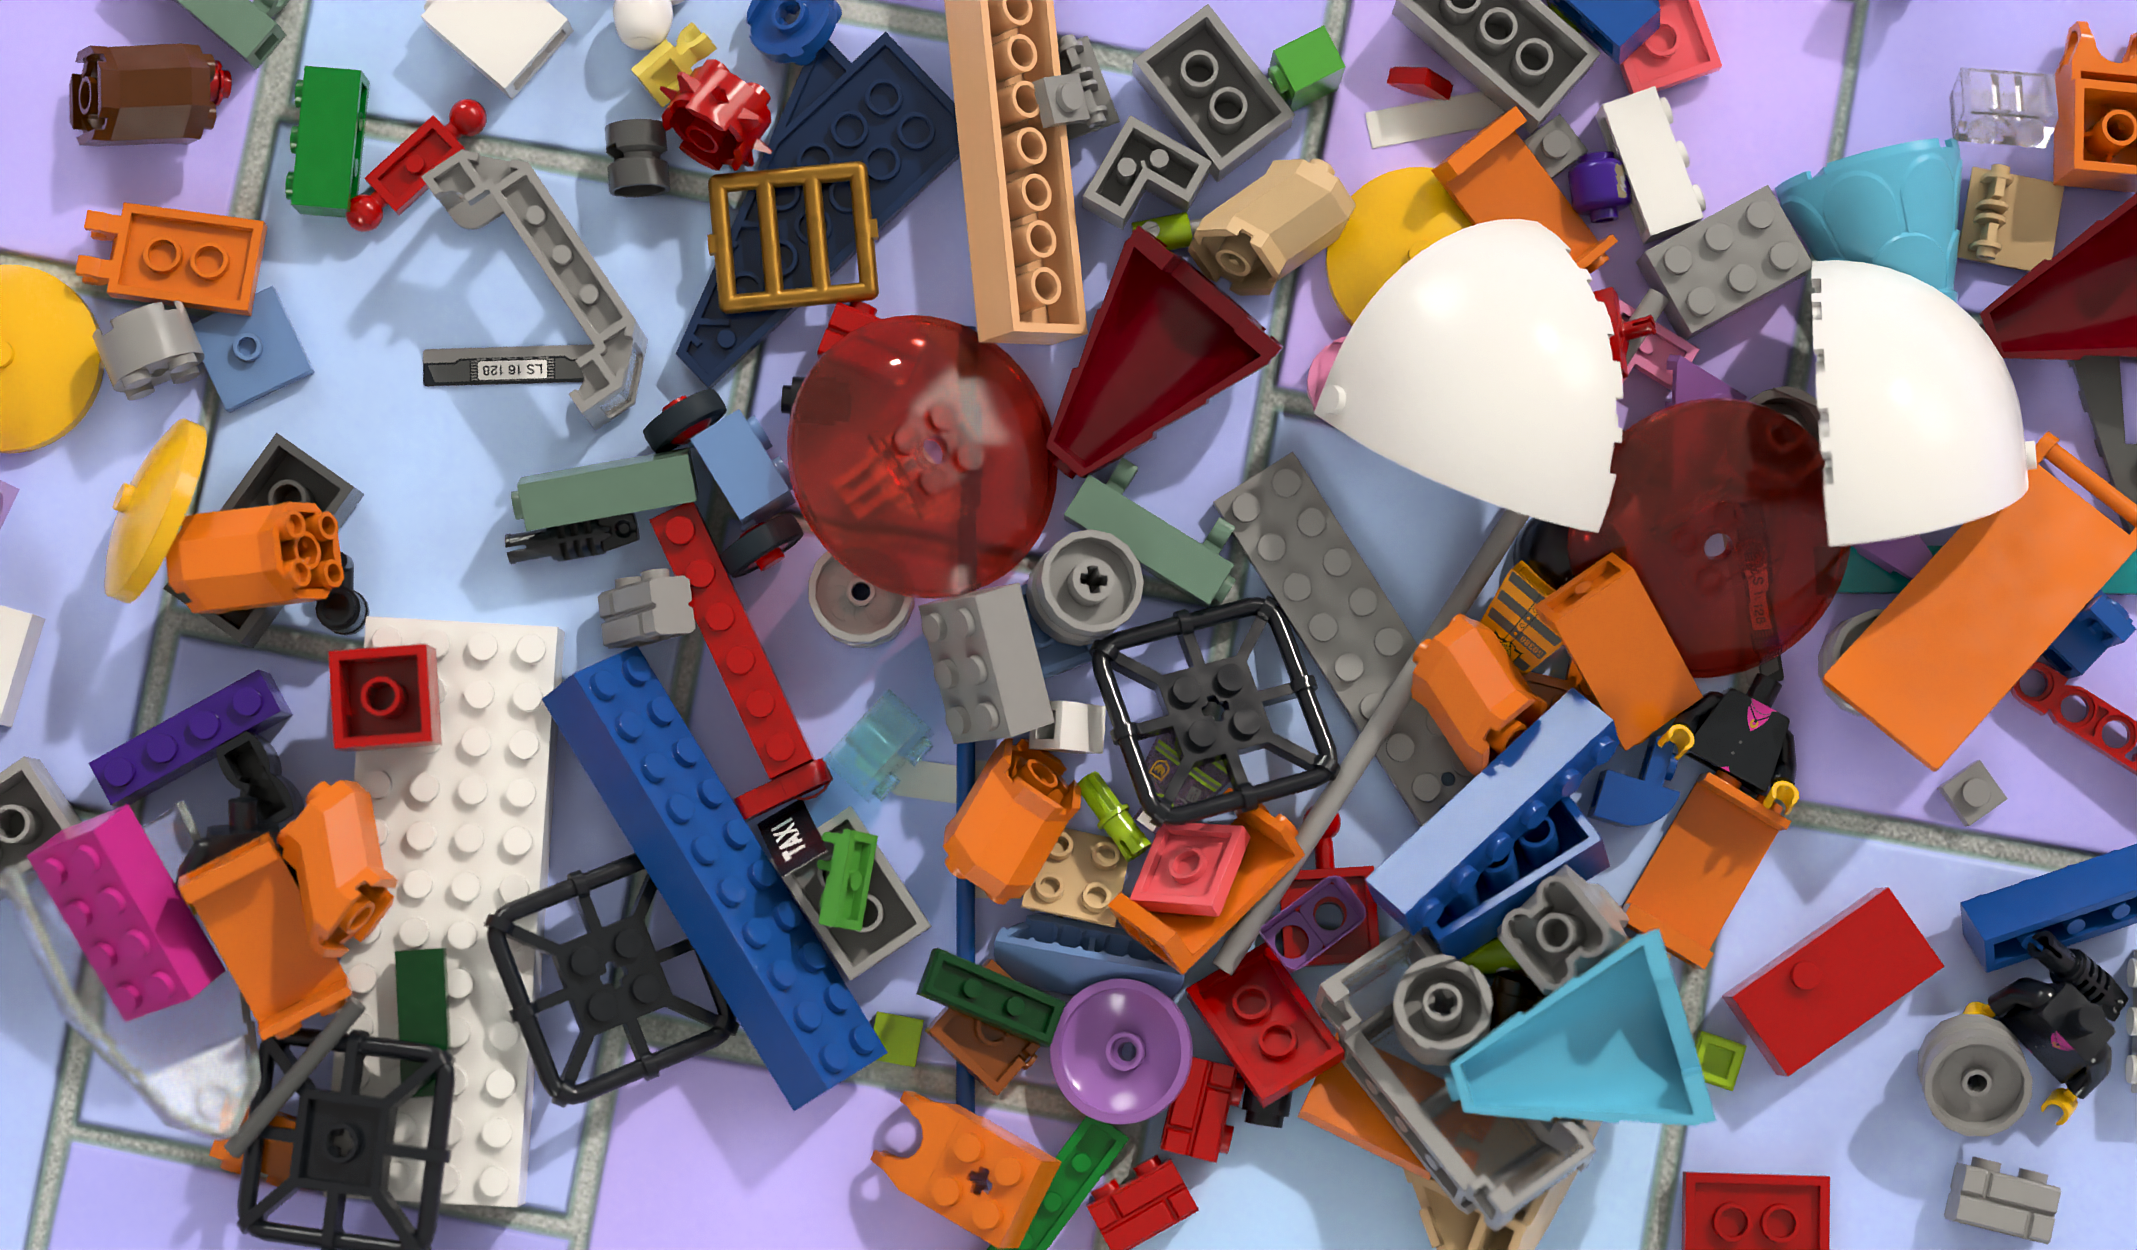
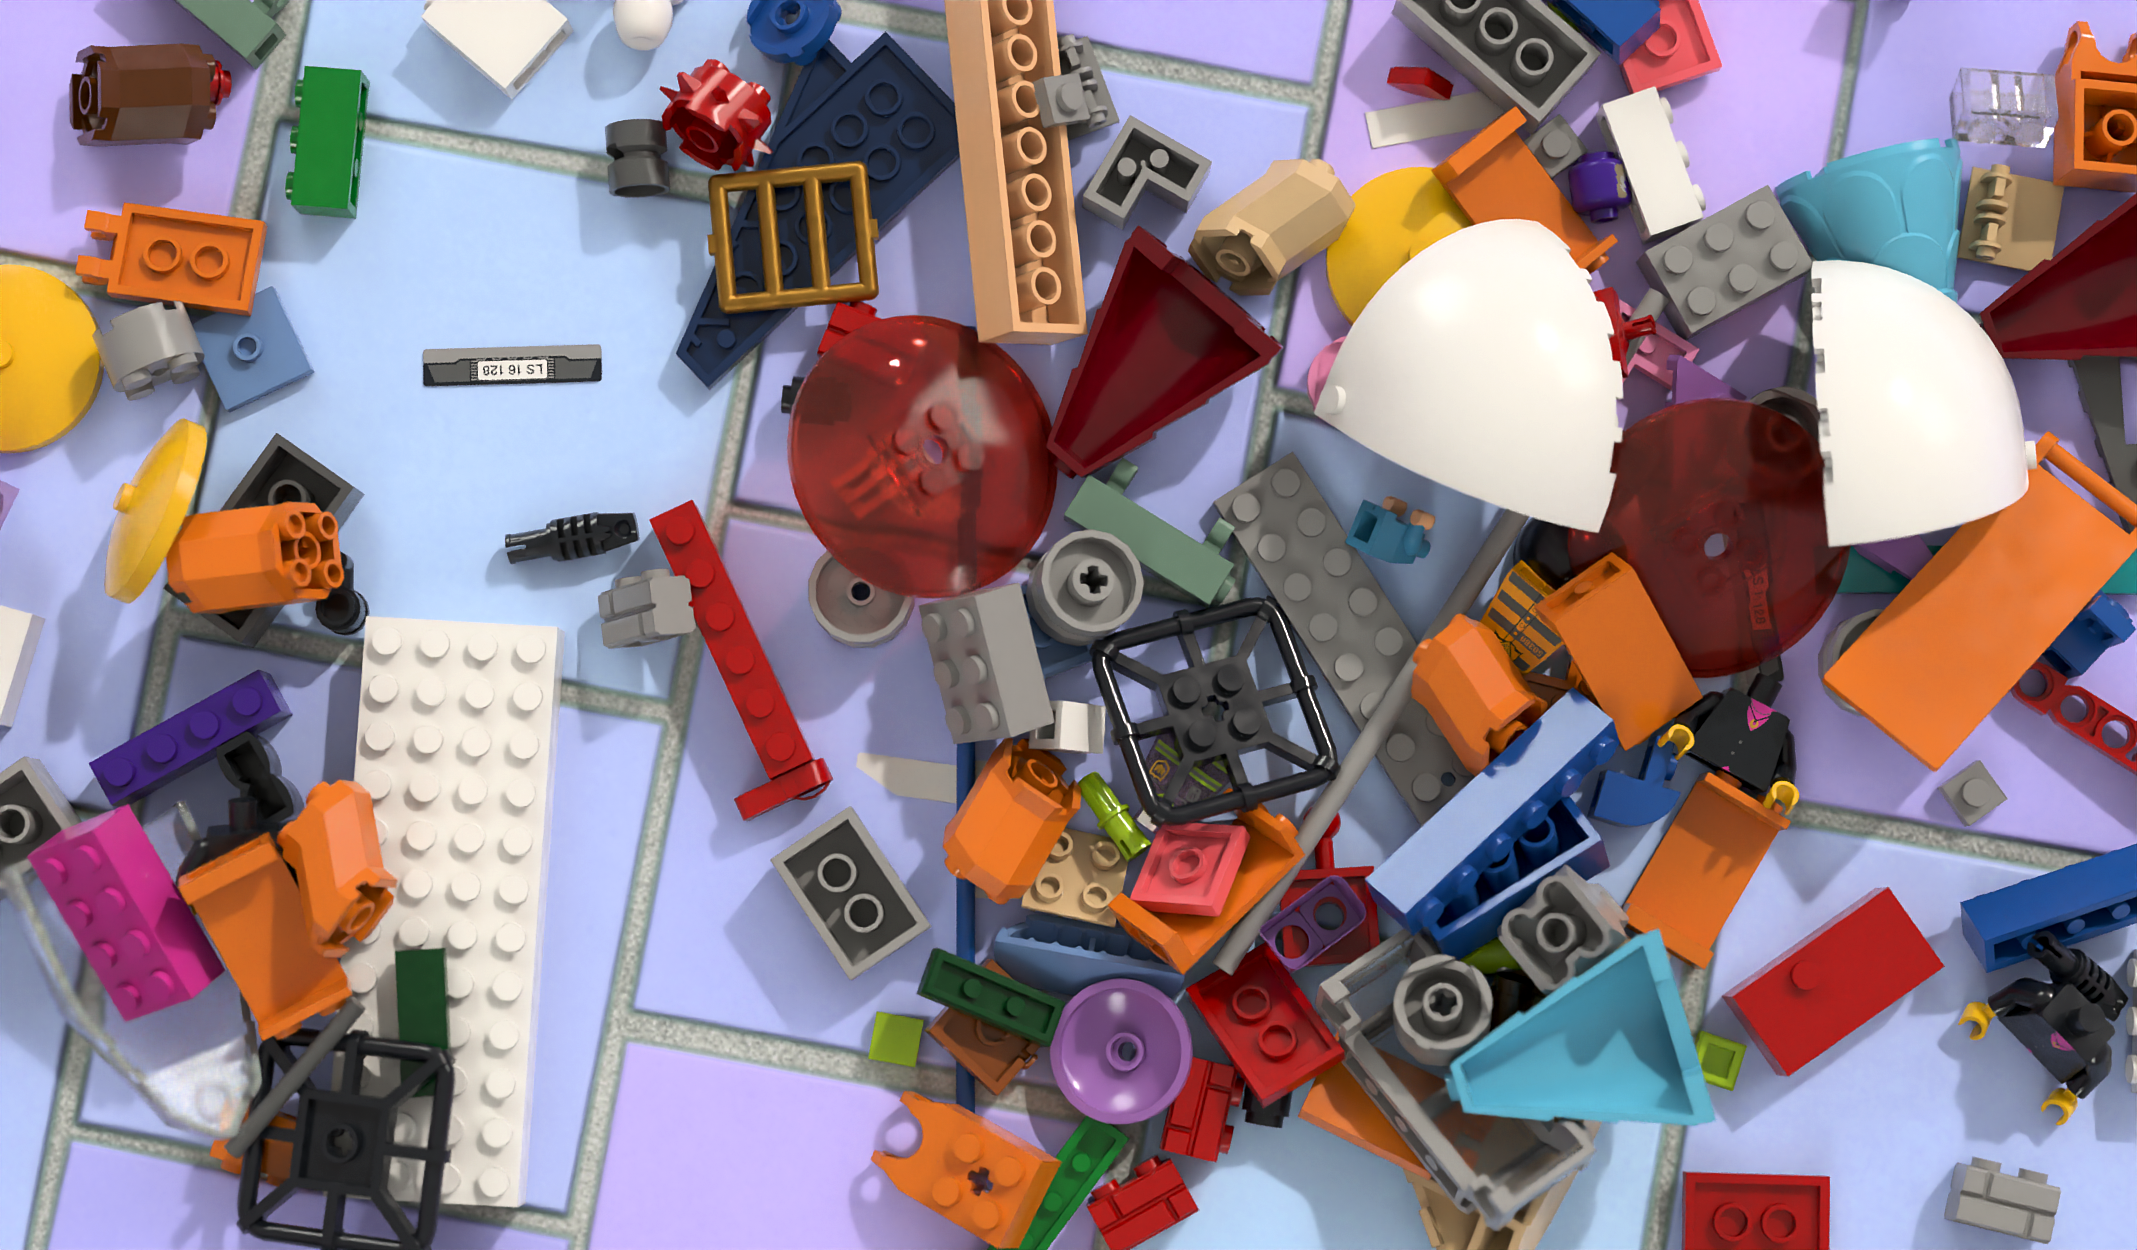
red brick [328,644,442,752] -> none
red plate [345,99,487,232] -> none
light grey windscreen [421,150,648,430] -> none
black plate [484,853,740,1108] -> none
sand green brick [511,447,699,531] -> none
blue brick [542,645,888,1111] -> none
light yellow plate [630,22,717,108] -> none
brick [643,389,804,578] -> none
black sticker [757,800,828,878] -> none
bright green plate [817,829,878,931] -> none
clear light blue brick [822,689,934,803] -> none
lime piece [1131,212,1203,251] -> none
light grey brick [1132,4,1295,183] -> none
bright green brick [1267,25,1346,112] -> none
light grey wheel [1917,1014,2033,1136] -> none
none -> dark azure piece [1345,496,1435,564]

